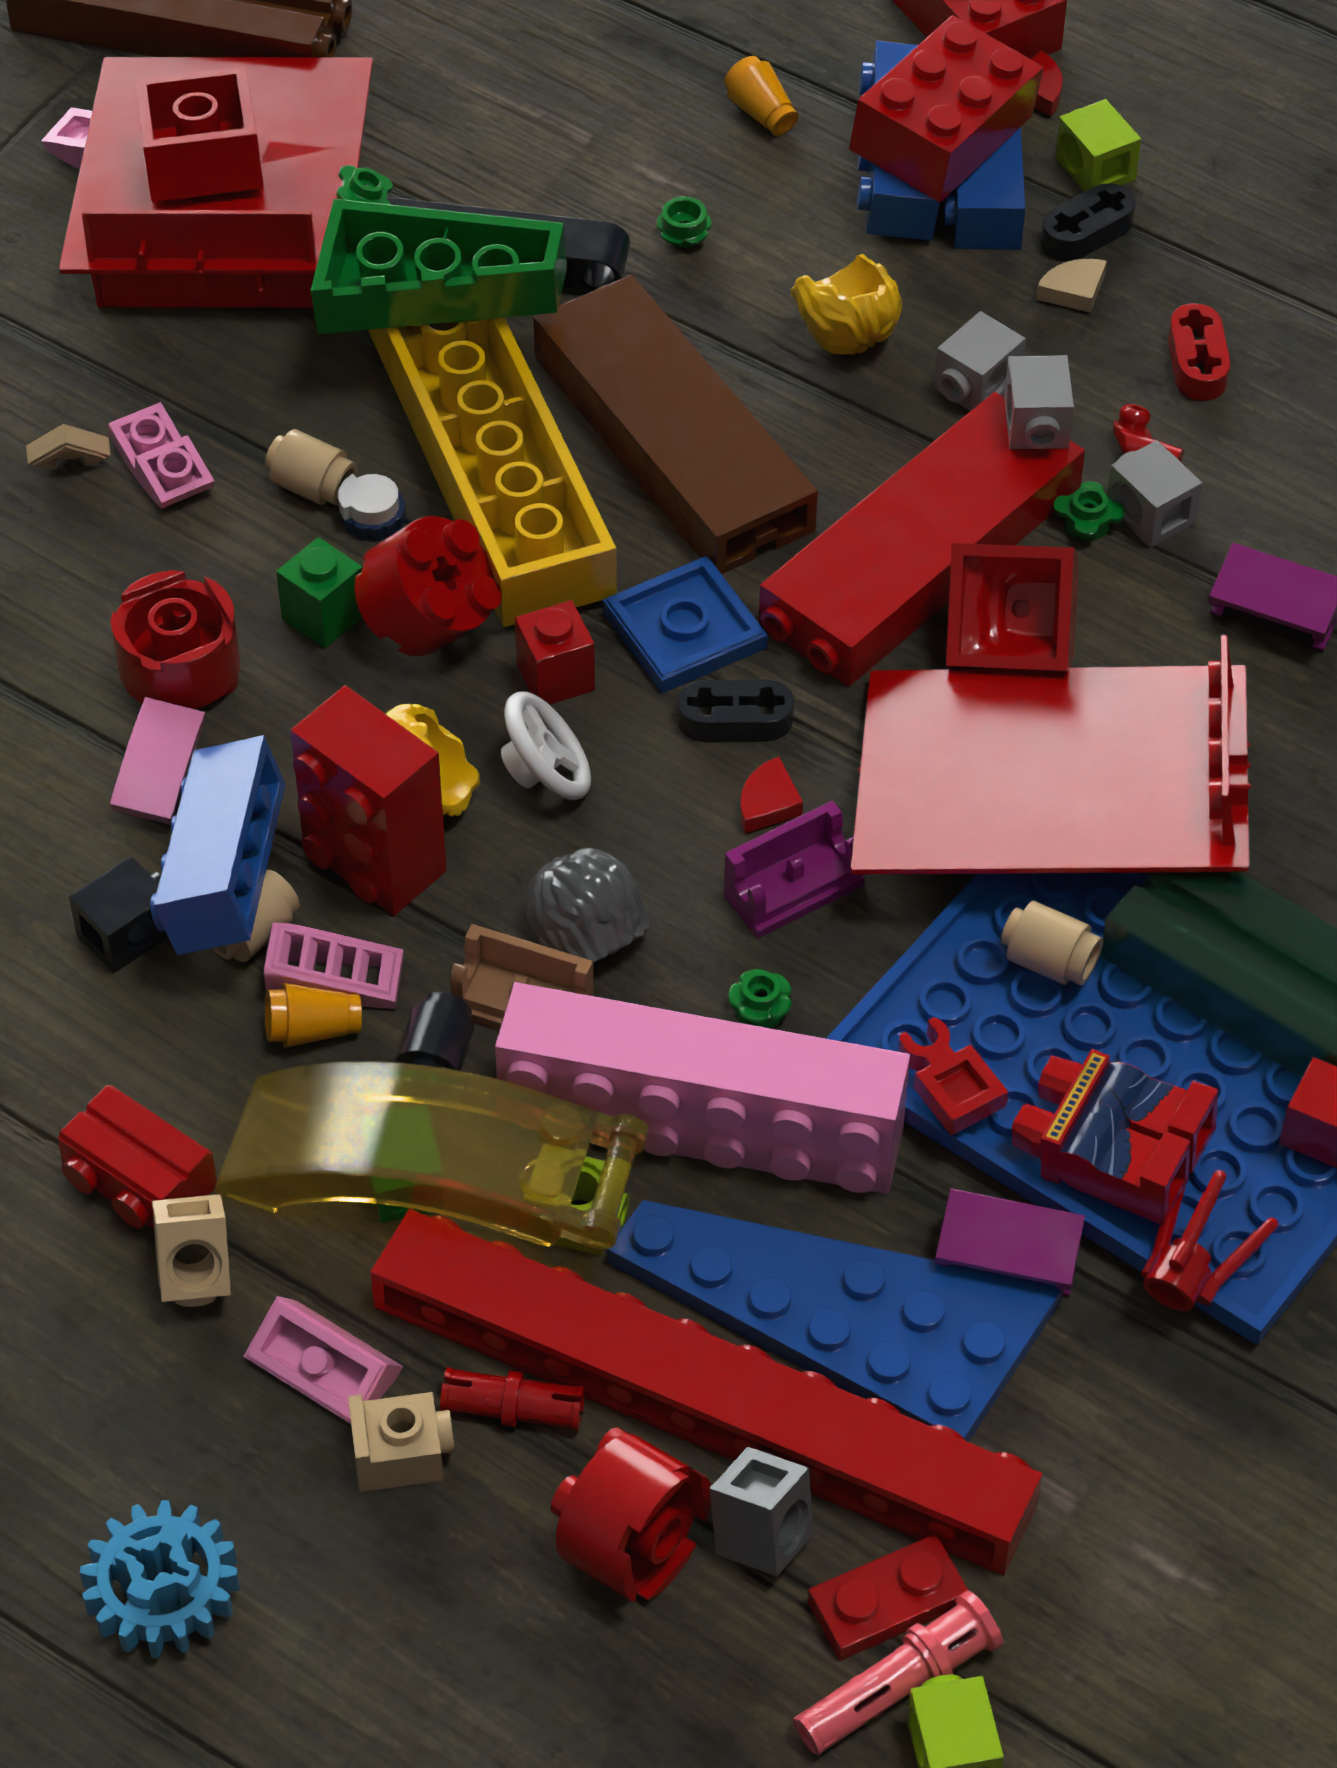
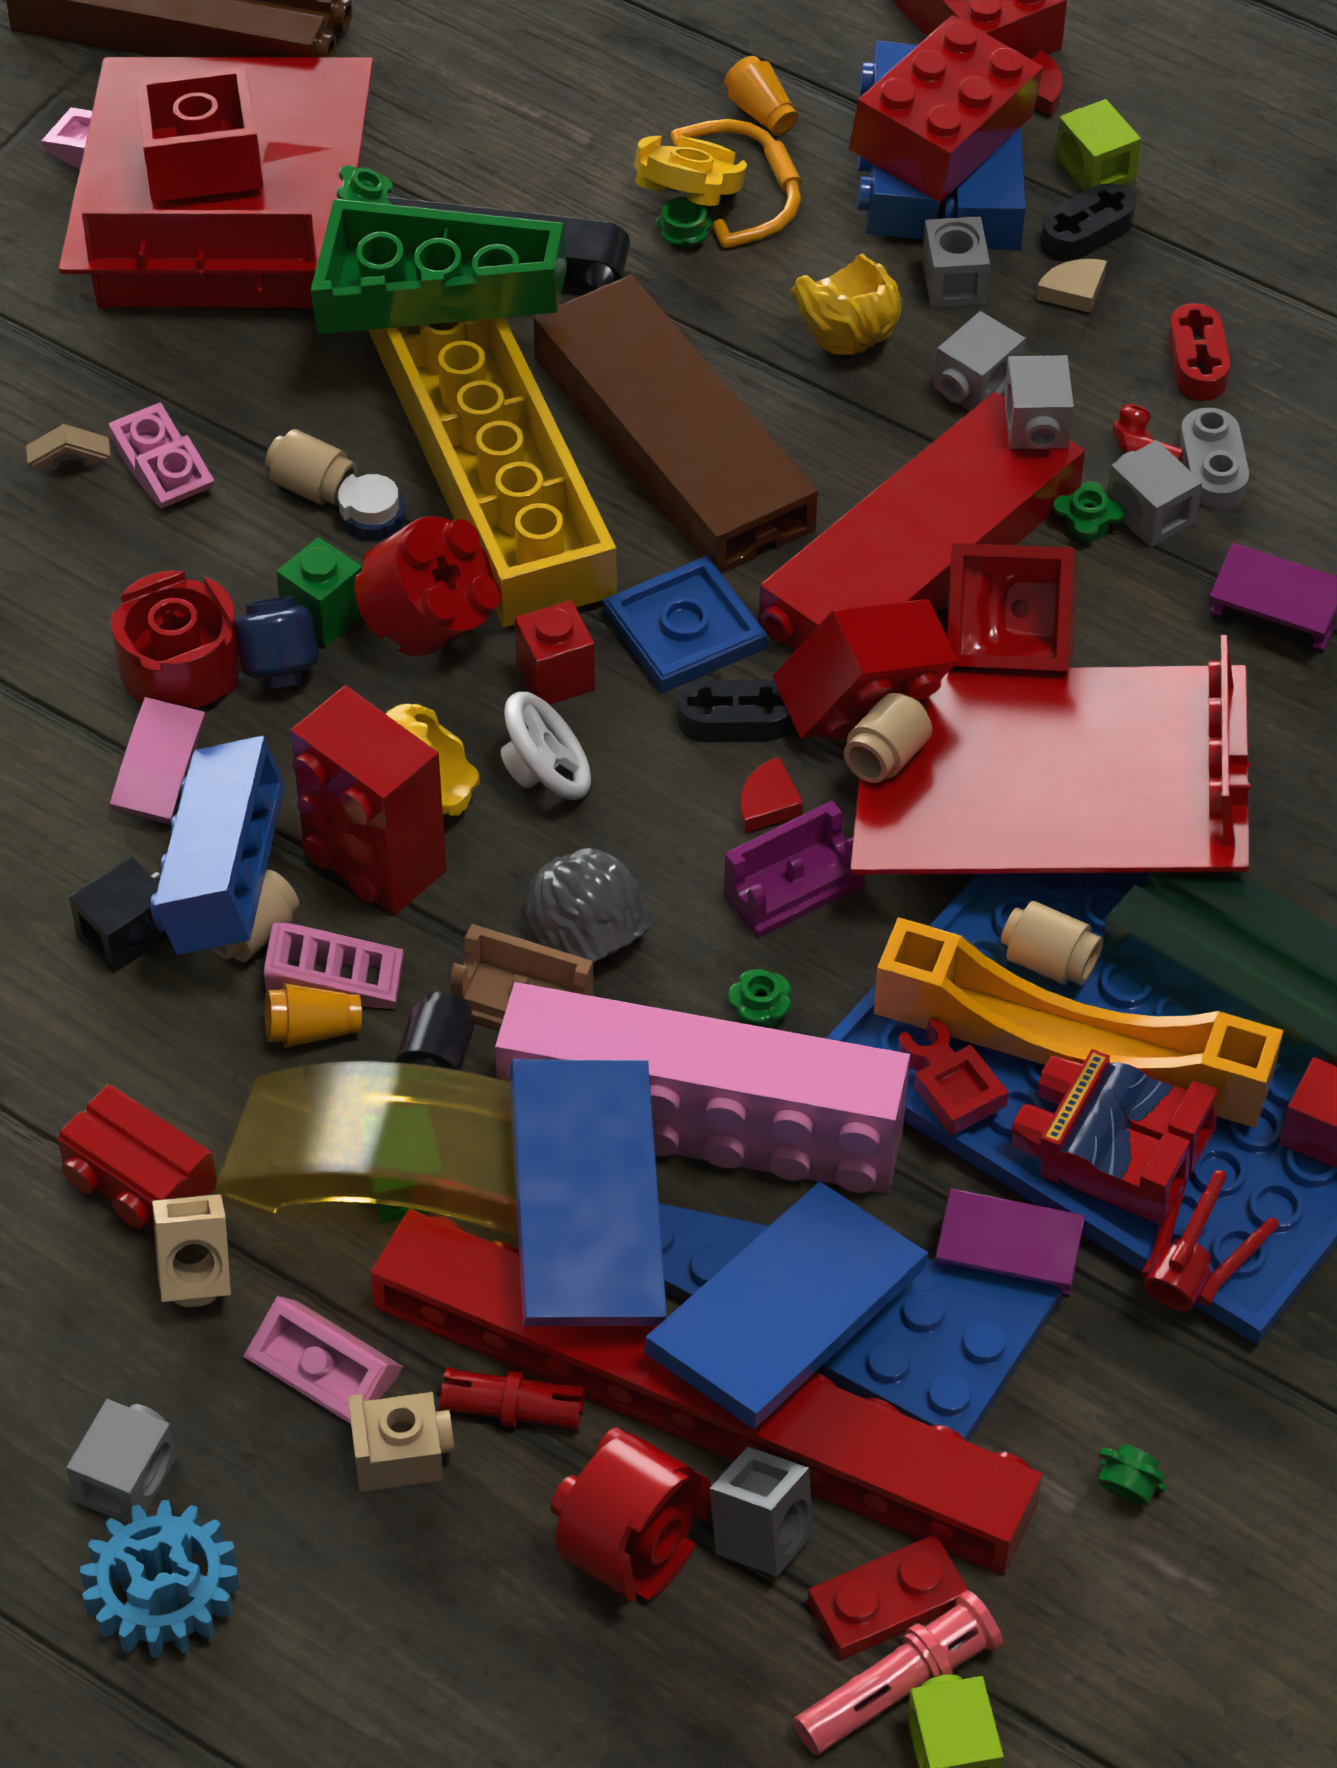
none -> light grey brick [66,1399,176,1524]
none -> dark blue head [234,596,319,688]
none -> blue tile [509,1059,667,1327]
none -> yellow plate [634,136,747,206]
none -> blue tile [644,1181,928,1429]
none -> light orange piece [670,119,802,248]
none -> red brick [772,599,959,740]
none -> tan brick [844,693,932,783]
none -> light orange arch [874,917,1284,1128]
none -> light grey brick [922,216,990,308]
none -> green plate [1097,1445,1167,1506]
none -> light grey plate [1179,407,1249,509]

